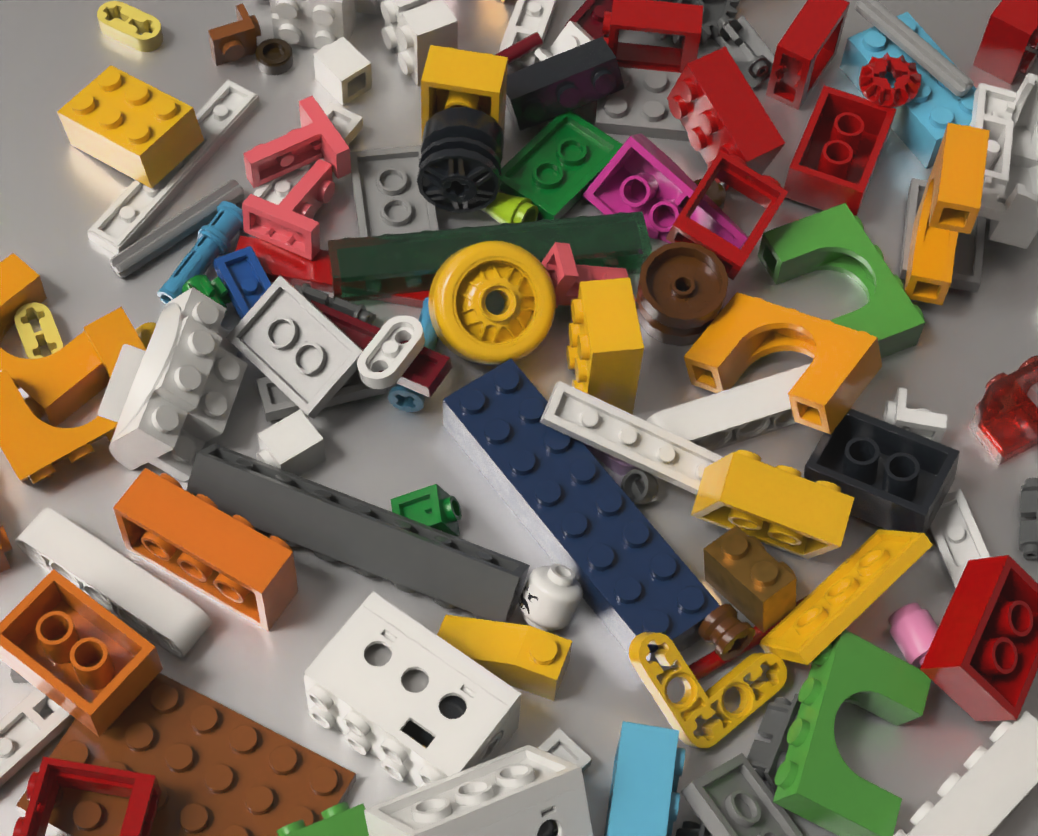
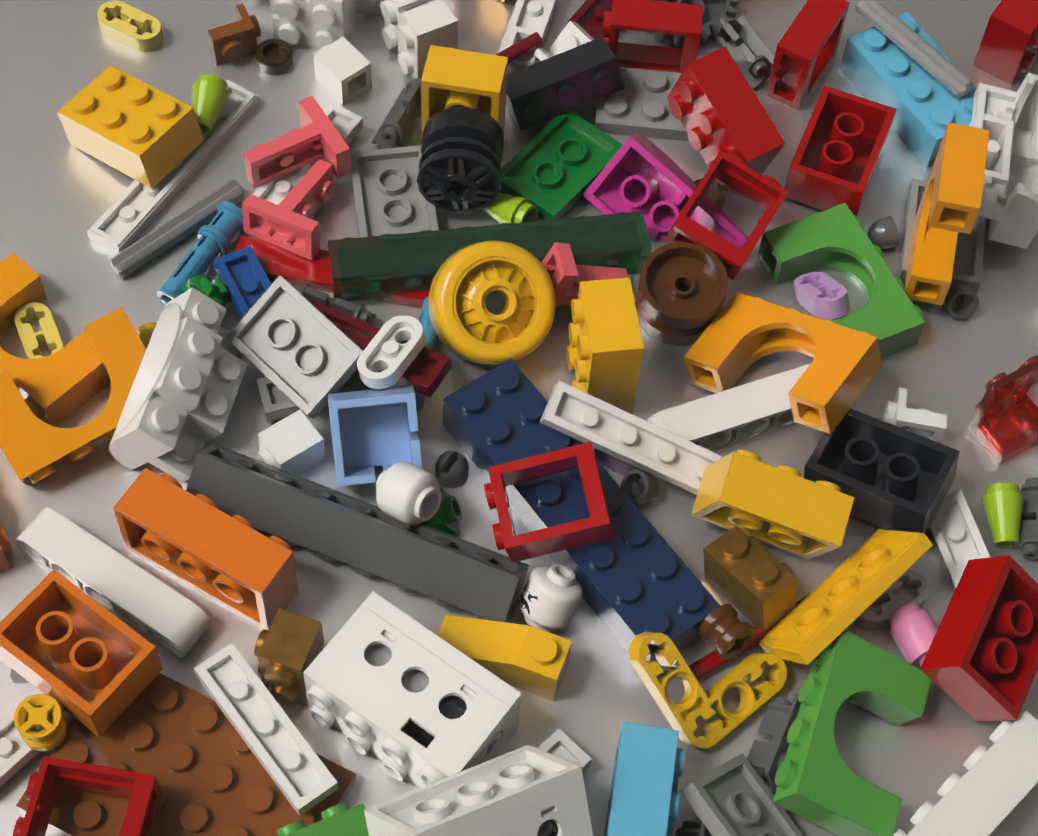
white sticker [97,344,146,423] -> none
red gear [859,52,921,107] -> none
none -> yellow wheel [14,694,68,752]
none -> lime cone [192,74,230,135]
none -> white plate [194,643,338,816]
none -> pearl gold brick [254,608,325,706]
none -> light blue piece [328,385,422,487]
none -> dark grey hinge [372,78,422,149]
none -> white head [376,461,442,526]
none -> dark grey hinge [435,451,469,488]
none -> red window [484,442,615,563]
none -> lavender beam [794,272,850,320]
none -> white beam [853,570,929,631]
none -> dark grey hinge [868,216,900,249]
none -> dark grey hinge [944,284,979,319]
none -> lime cone [981,482,1024,548]

